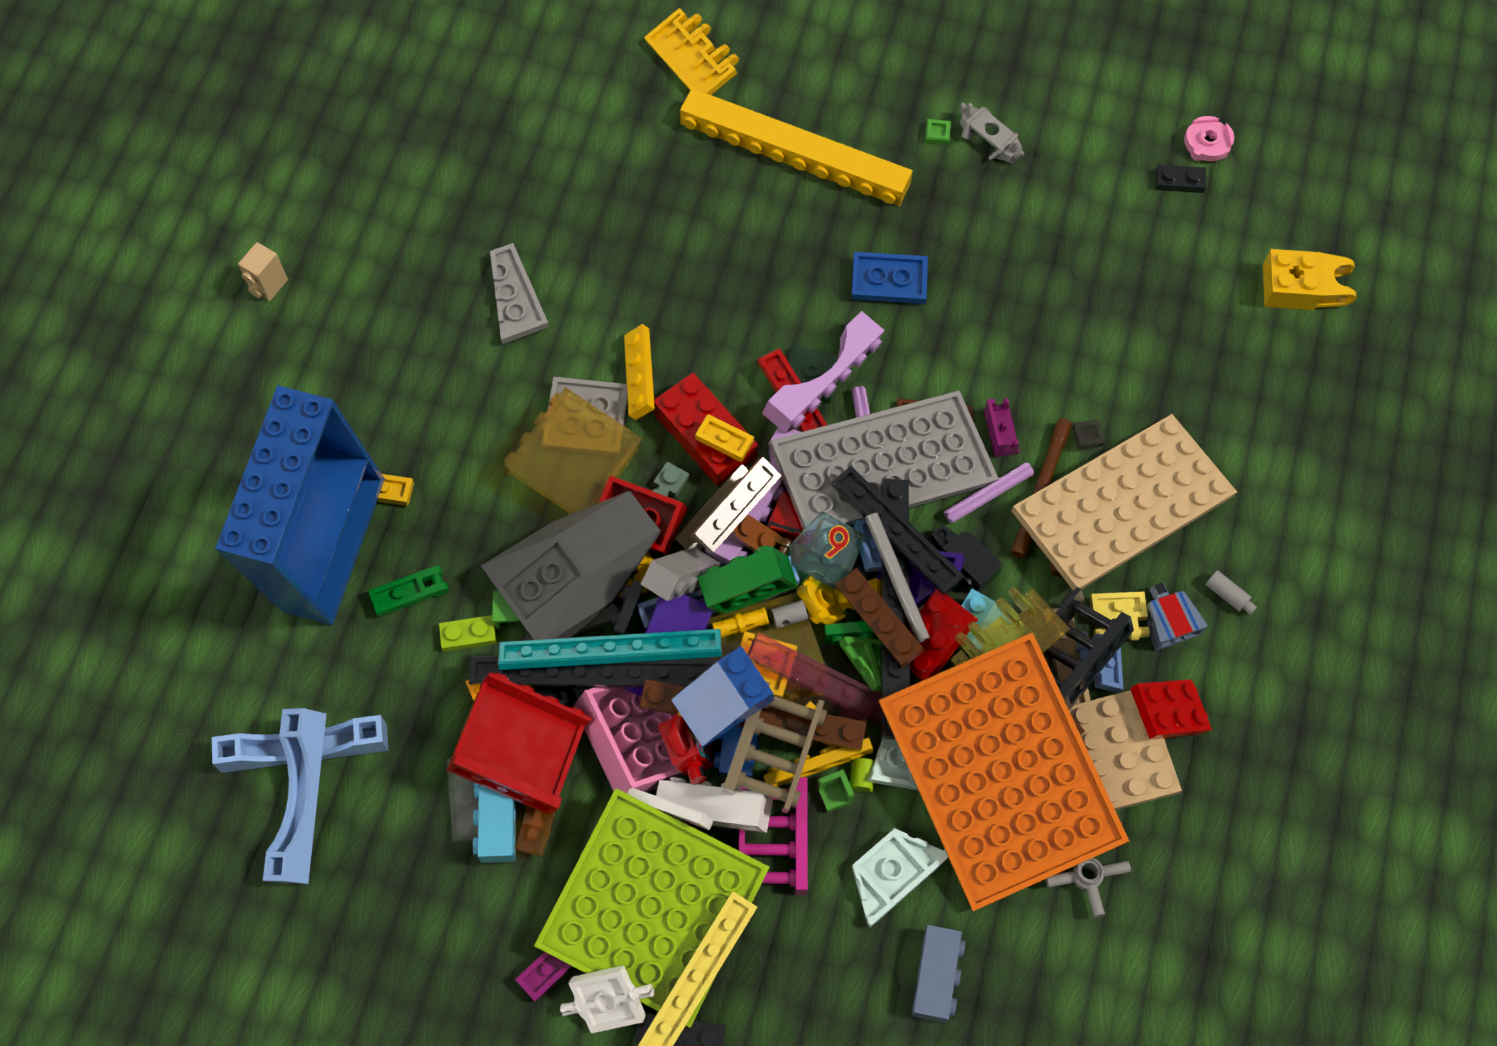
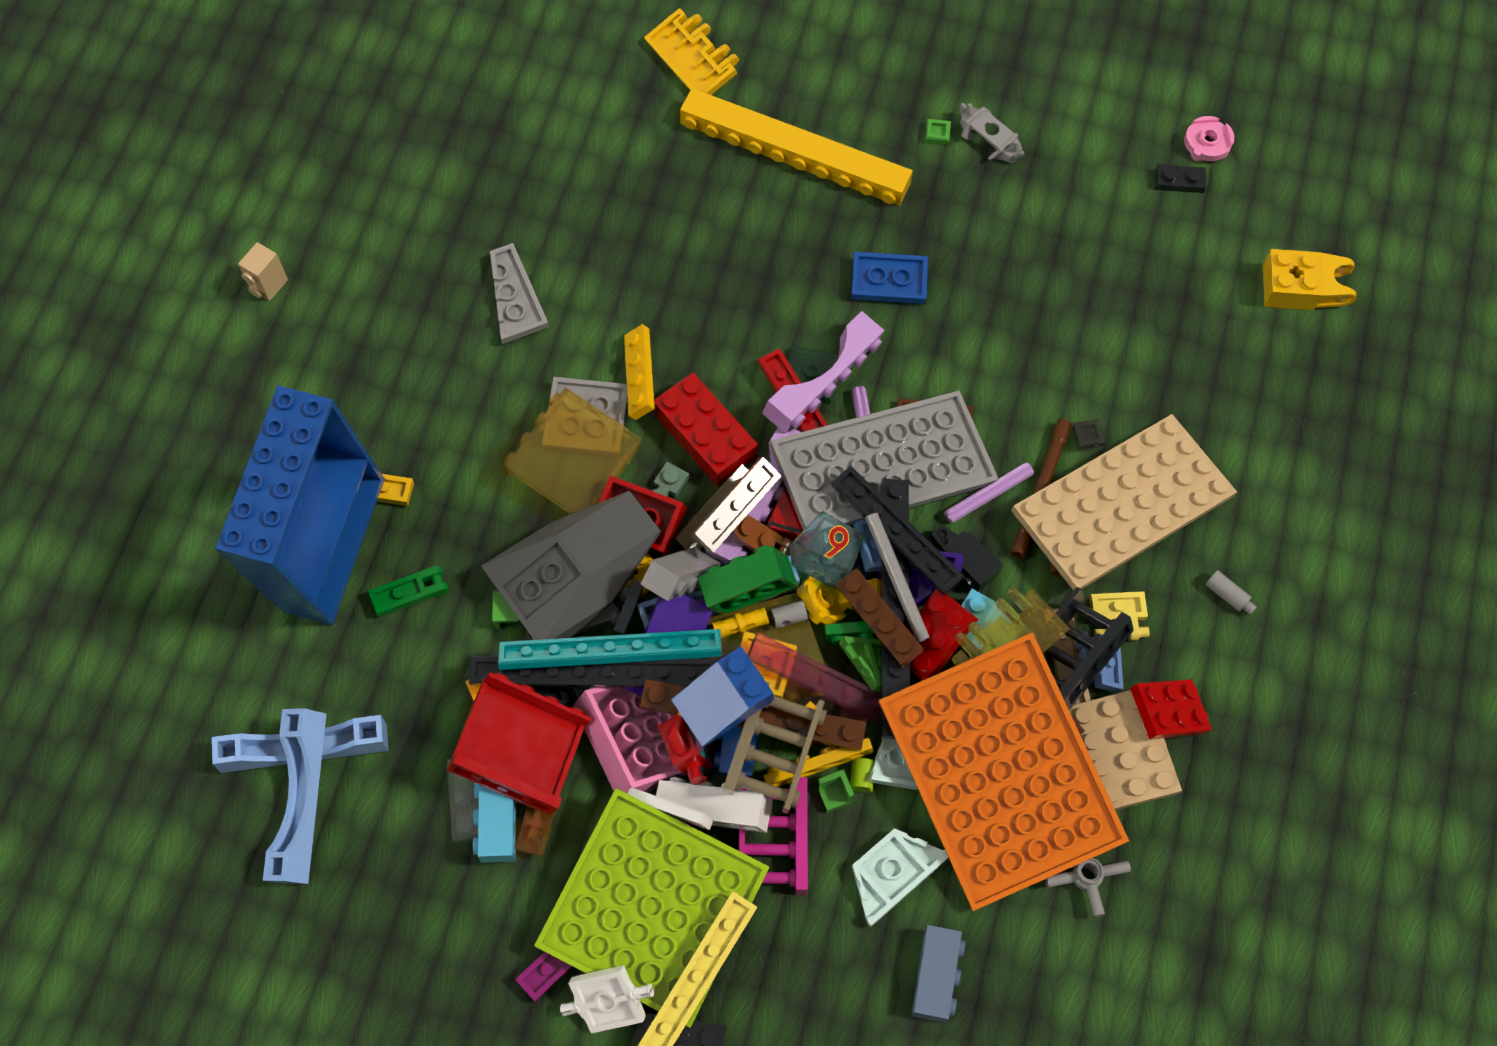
lime plate [439,615,497,652] -> none
yellow plate [695,414,754,462] -> none
magenta hinge [984,398,1020,458] -> none
torso [1146,583,1208,651] -> none

